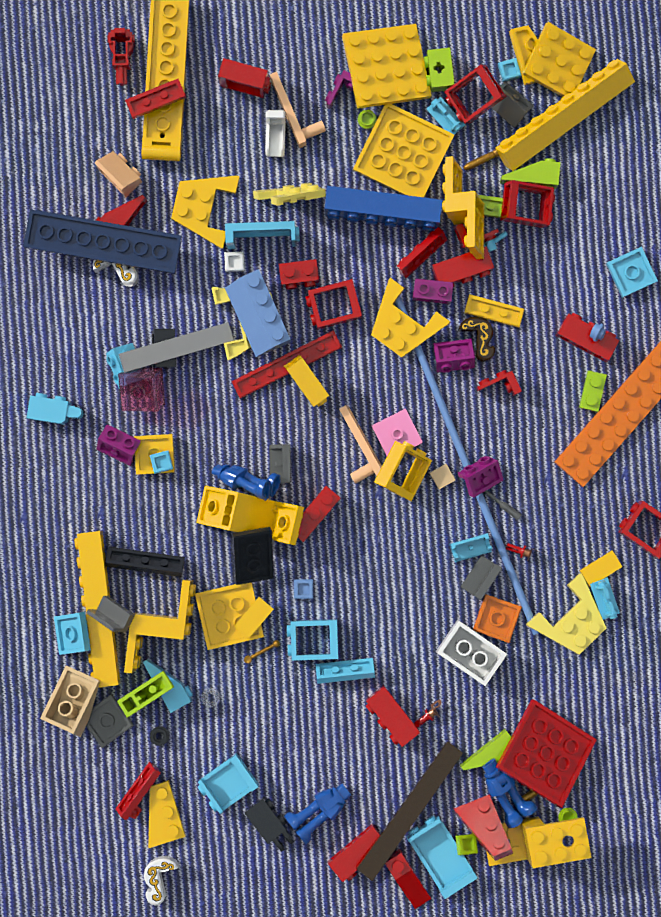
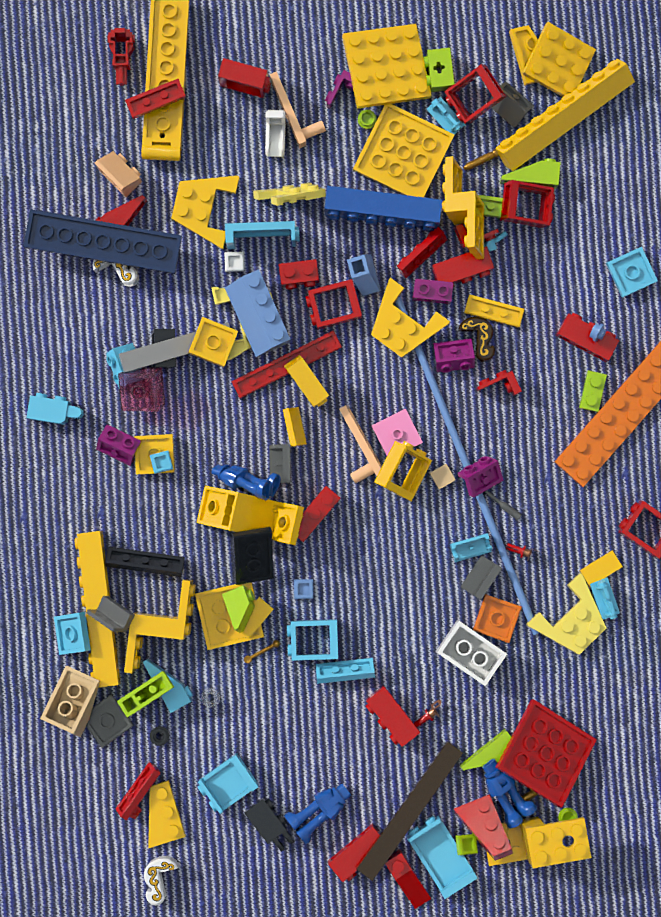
medium azure tile [498,58,522,82] -> none
none -> yellow plate [188,317,238,368]
none -> lime slope [222,585,255,633]
none -> yellow tile [283,407,307,447]
none -> medium blue slope [347,254,381,296]

